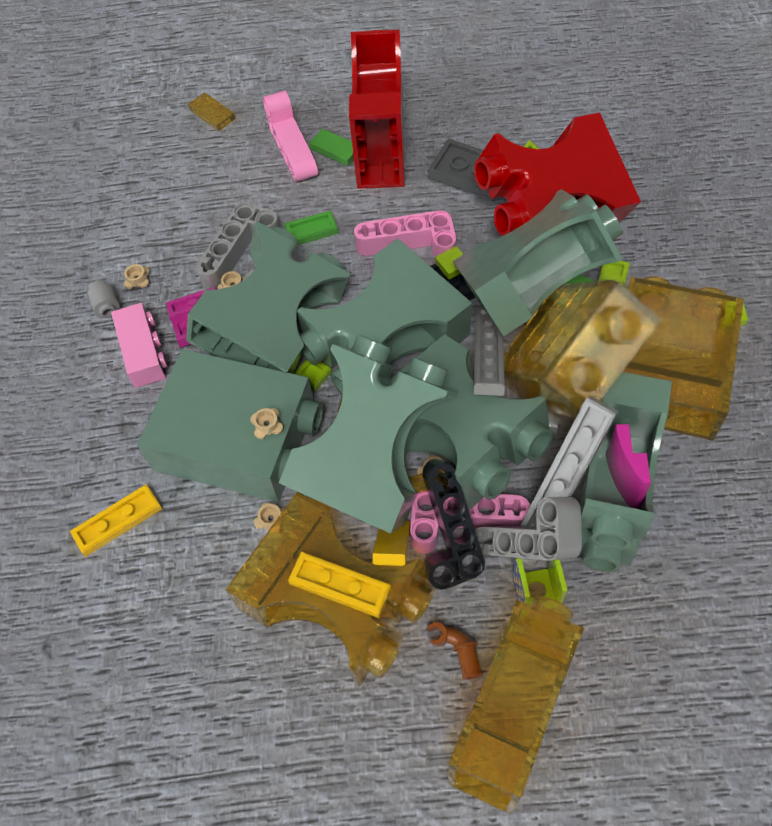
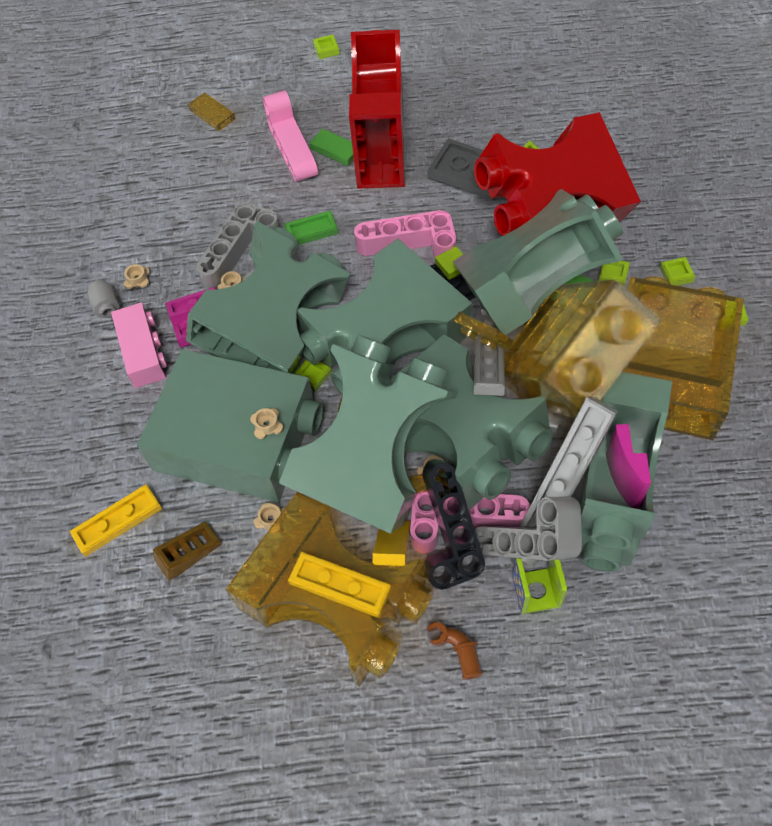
clear yellow brick [448,597,584,815] -> none
none -> pearl gold slope [153,521,221,581]
none -> lime tile [313,34,340,60]
none -> clear yellow plate [453,312,513,351]
none -> lime tile [659,257,695,288]

